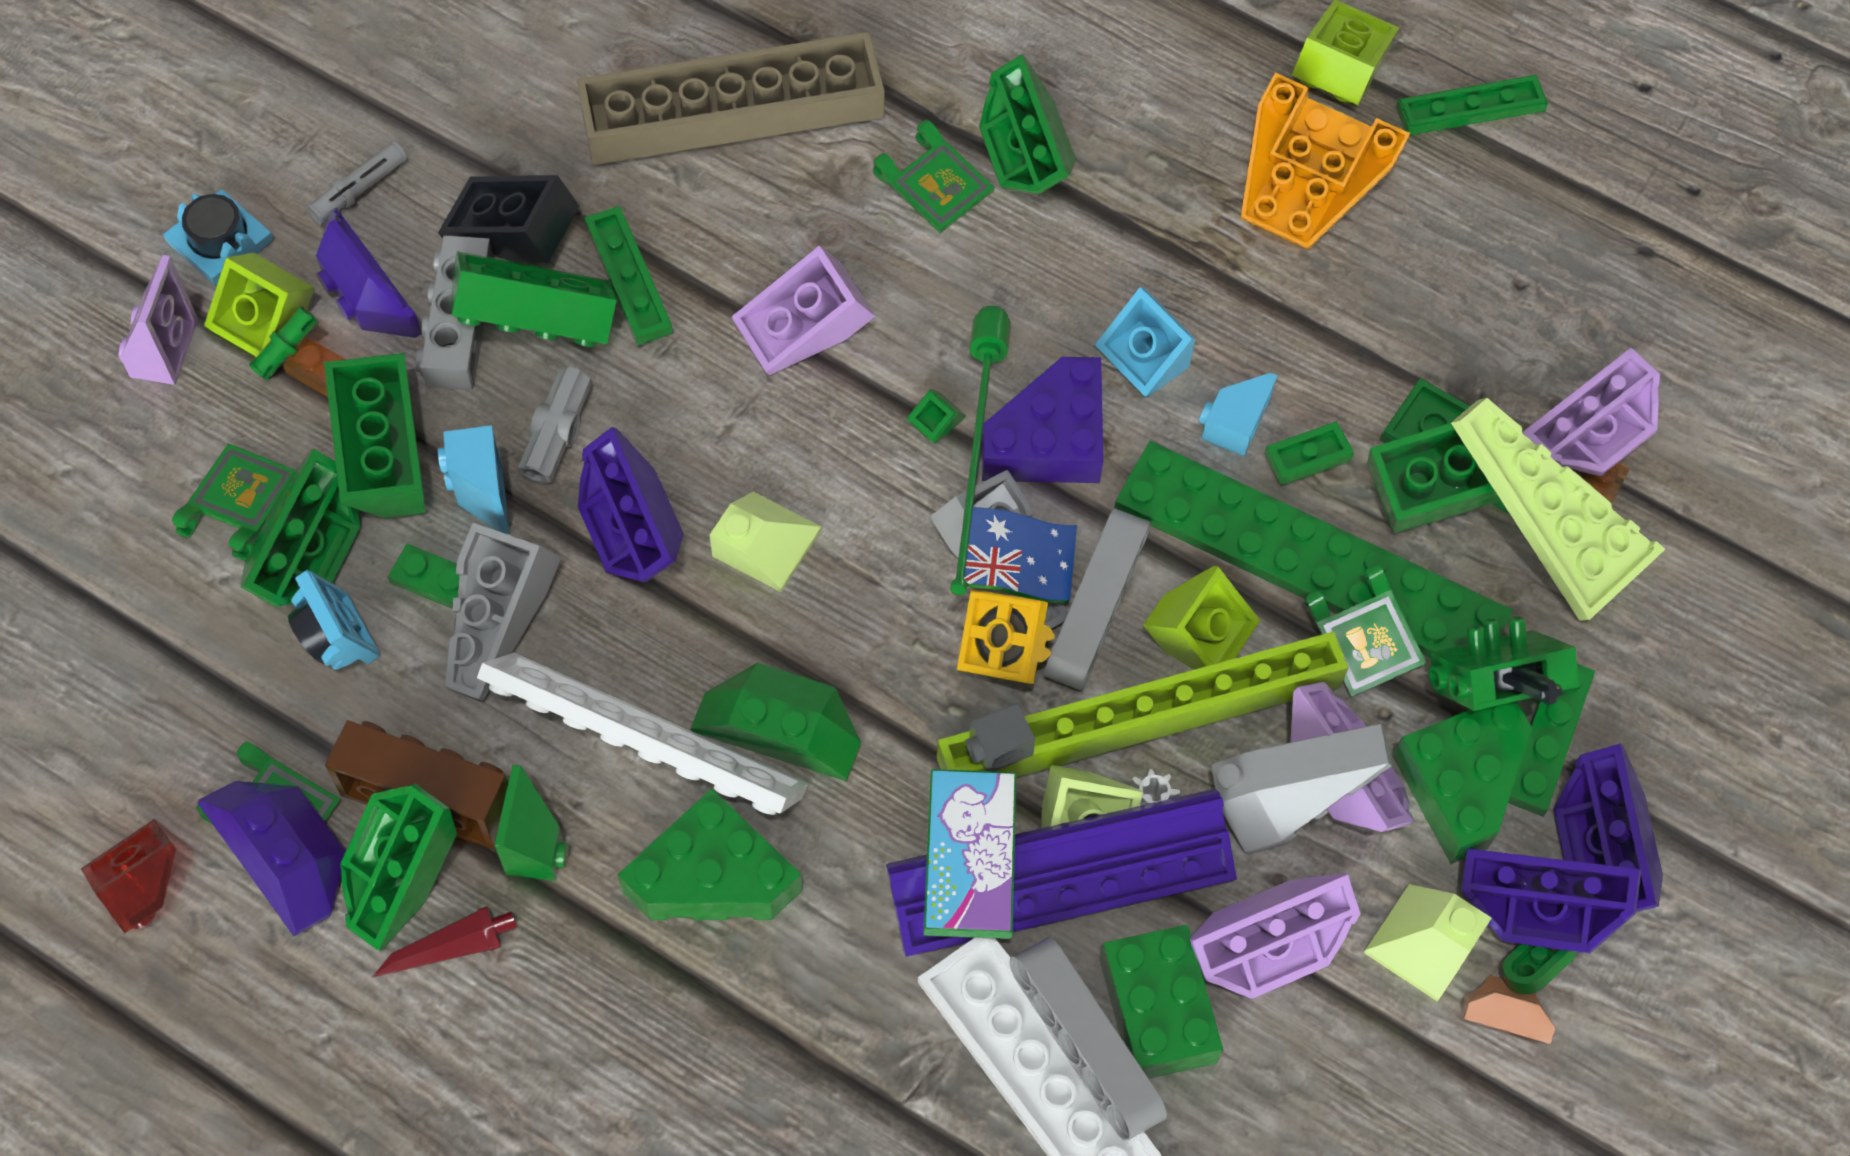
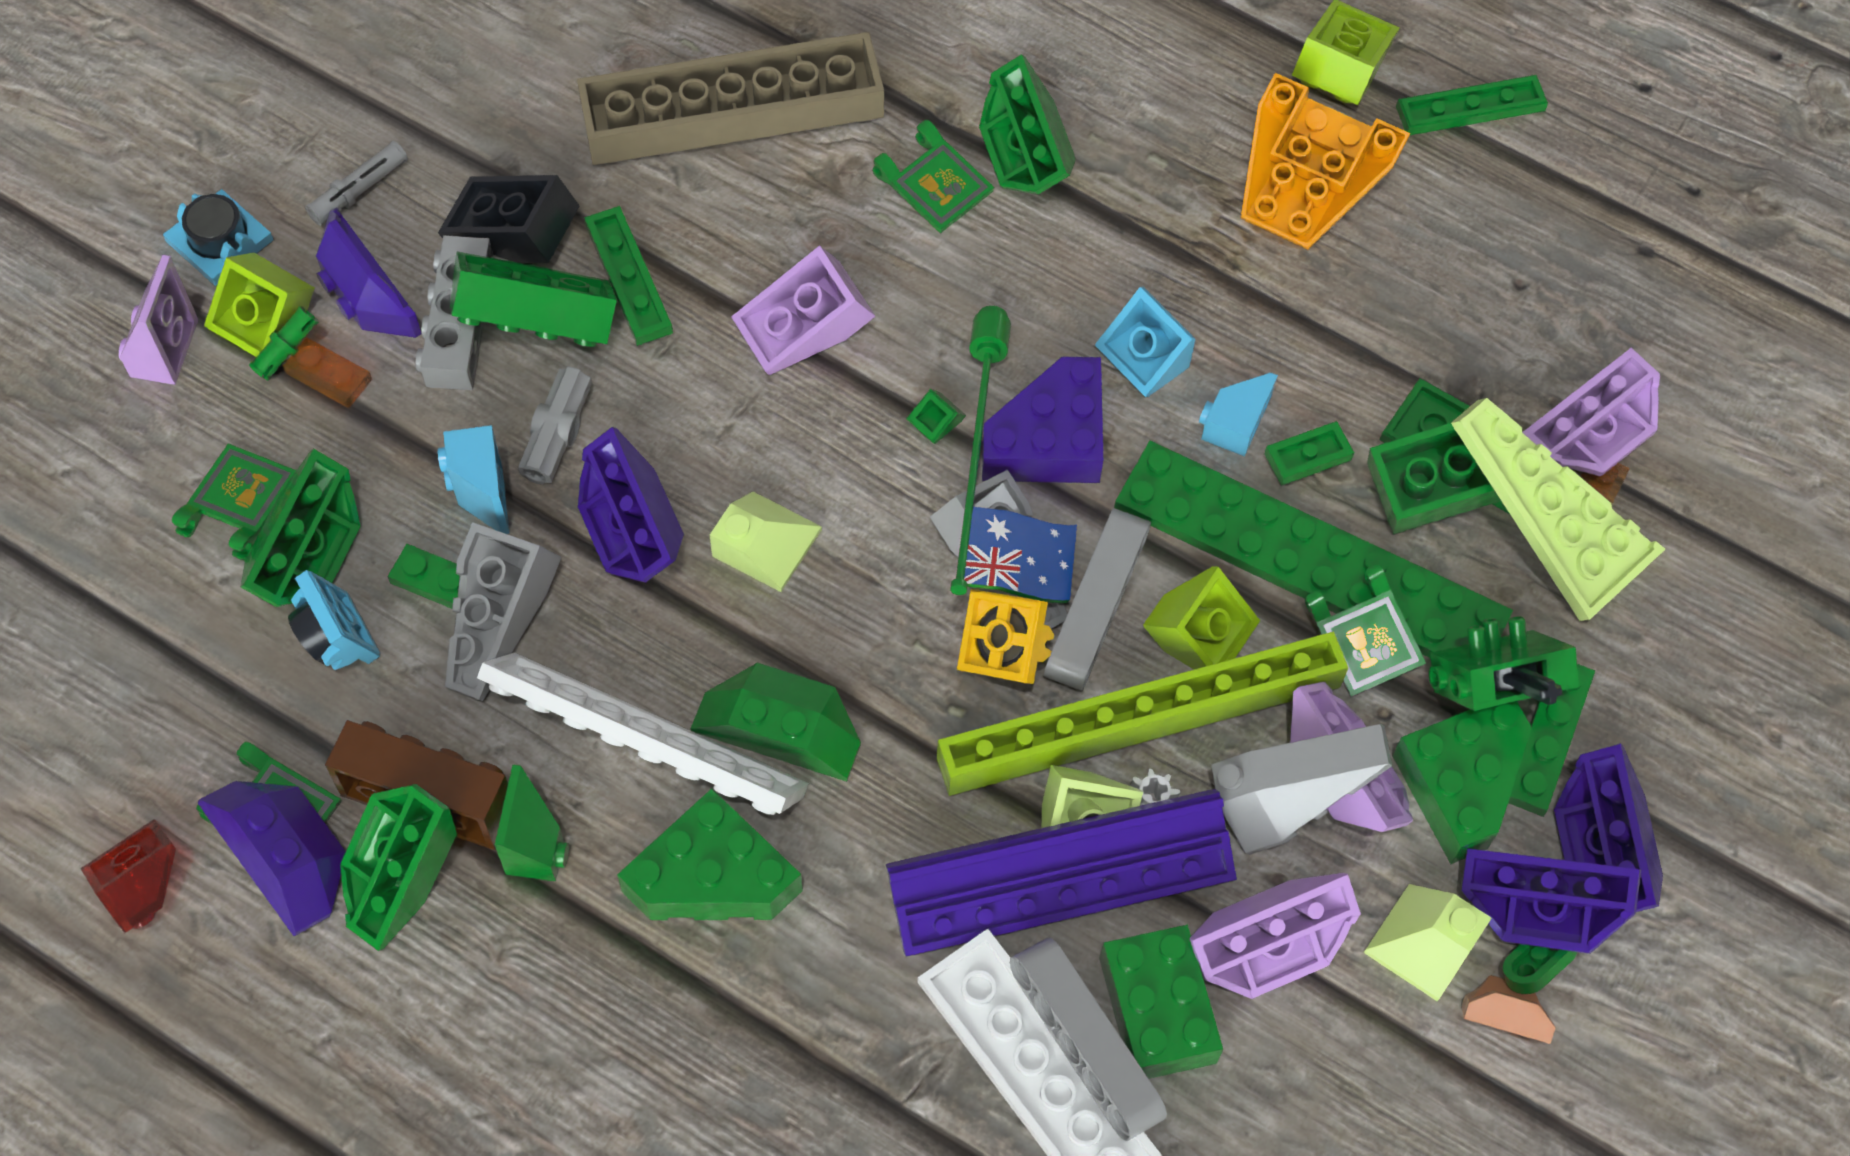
green slope [324,353,426,518] -> none
dark red bar [372,906,517,978] -> none
tile [924,769,1017,939] -> none
dark grey brick [966,703,1035,771] -> none

